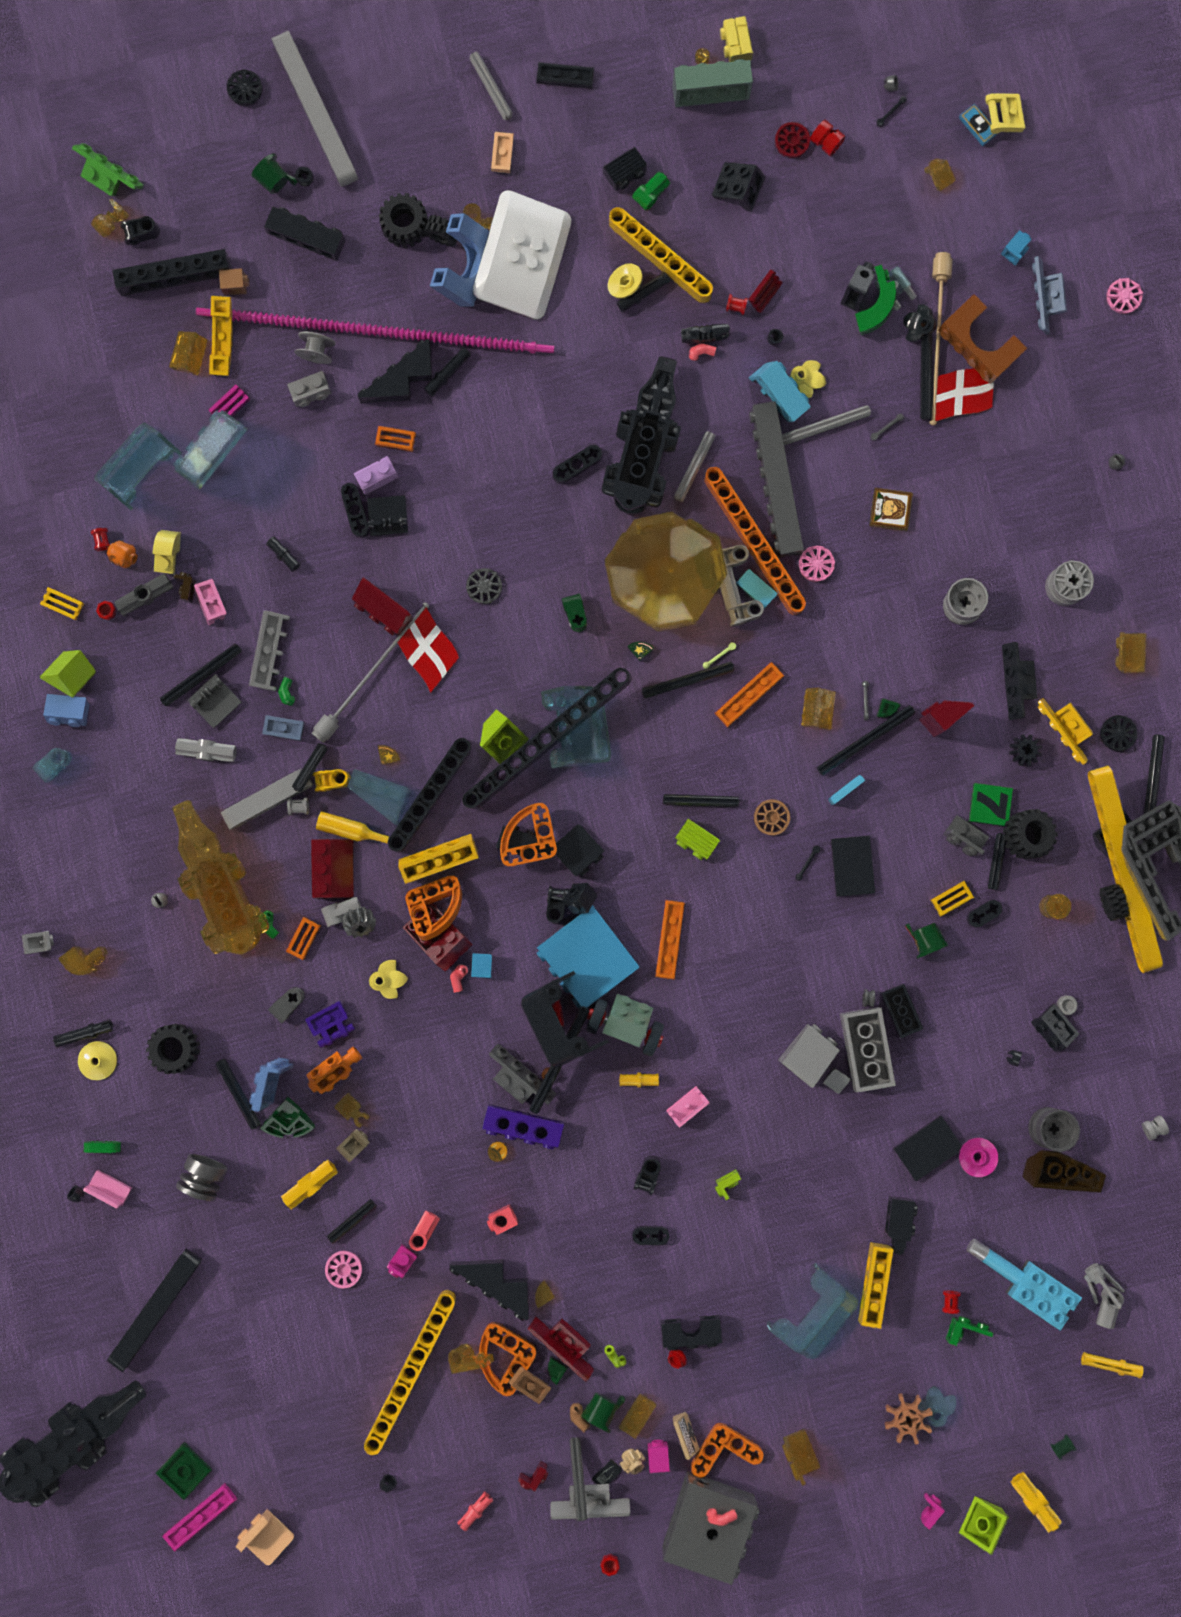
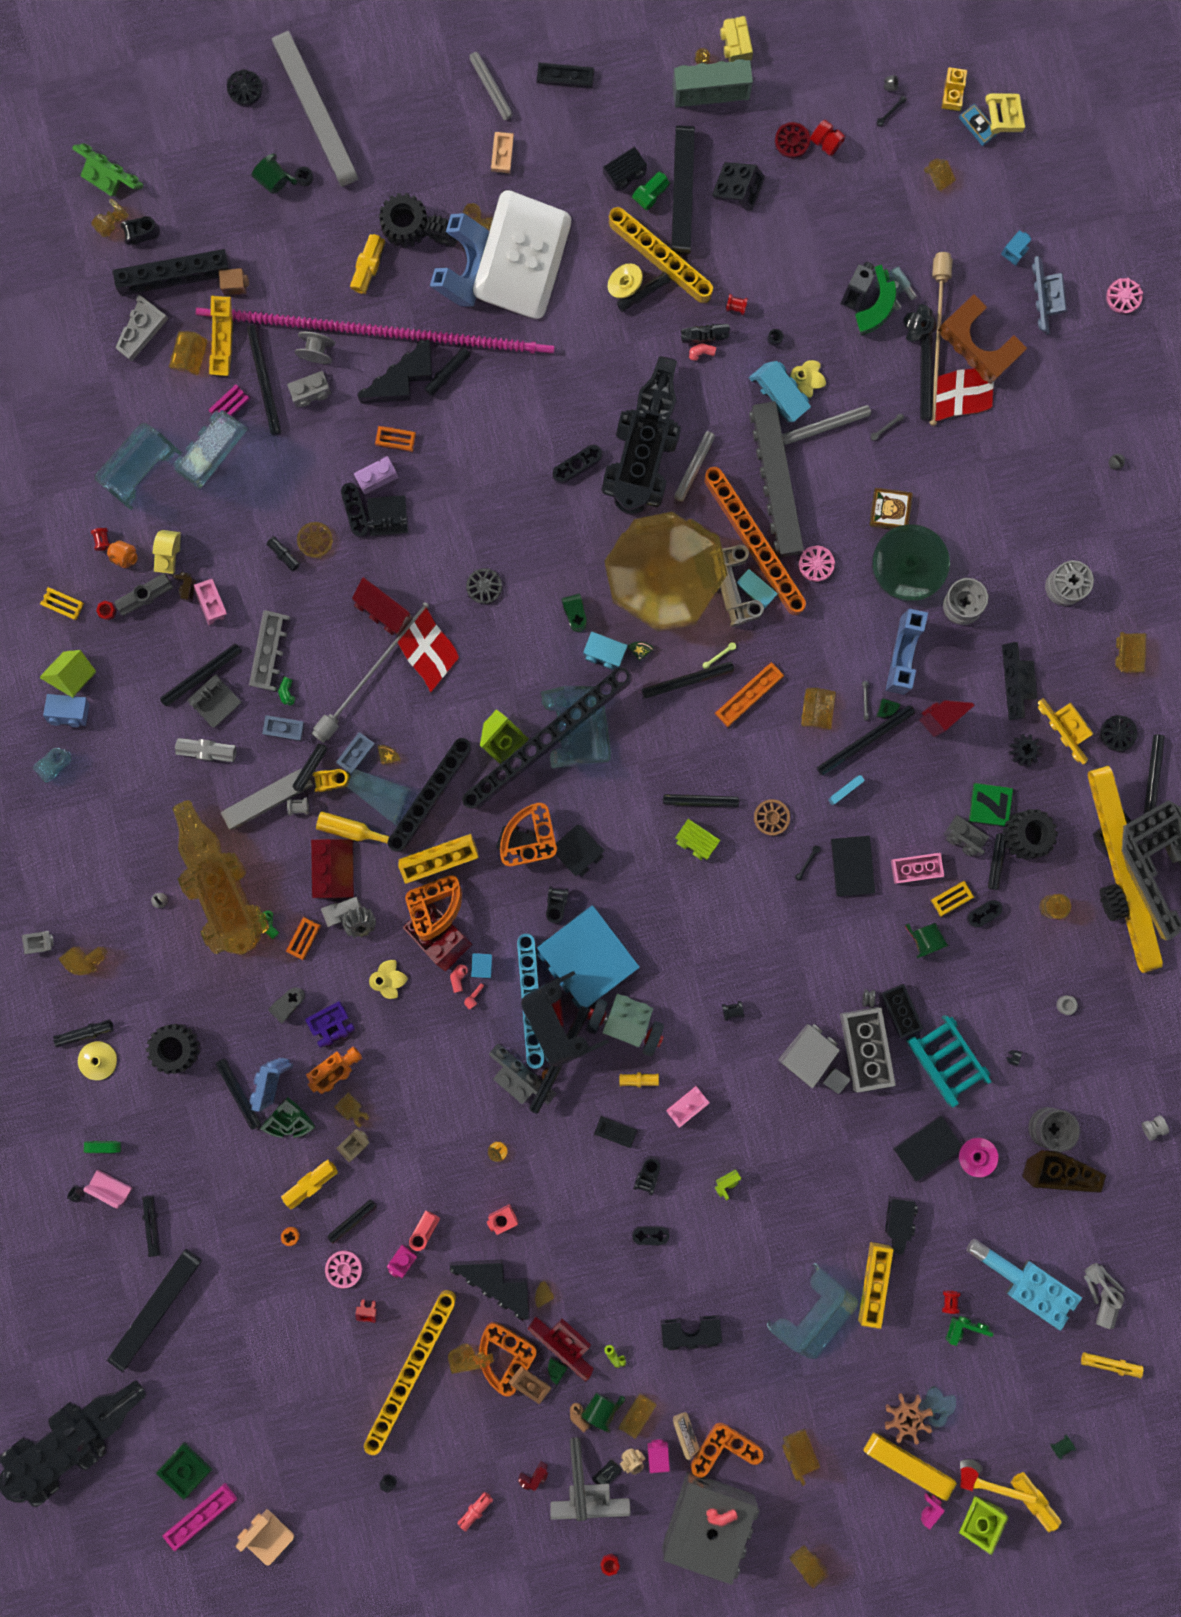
flat silver wheel [176,1154,228,1201] -> none
black brick [264,206,345,261] -> none
dark purple brick [482,1104,564,1150] -> none
black brick [563,883,597,914] -> none
orange tile [655,900,685,980] -> none
red plate [668,1350,687,1369] -> none
dark red tile [748,270,783,313] -> none
black bracket [1031,1004,1079,1052] -> none
none -> light grey wing [115,295,168,362]
none -> black pin [142,1195,161,1257]
none -> black axle [247,325,281,435]
none -> orange bush [281,1227,300,1246]
none -> clear yellow wheel [297,522,333,558]
none -> sand blue plate [336,732,375,774]
none -> yellow piece [350,234,385,294]
none -> red tile [355,1299,377,1323]
none -> coral hand [464,983,484,1009]
none -> medium azure beam [517,934,545,1069]
none -> medium azure brick [583,632,627,670]
none -> black tile [594,1116,637,1148]
none -> black beam [671,125,695,254]
none -> black bush [722,1001,744,1021]
none -> clear yellow brick [789,1544,829,1589]
none -> yellow beam [863,1432,957,1501]
none -> clear green dish [872,524,950,602]
none -> medium blue arch [885,609,928,695]
none -> bright pink piece [891,853,944,884]
none -> teal fence [906,1015,991,1108]
none -> yellow slope [942,67,967,111]
none -> piece [960,1459,1036,1505]

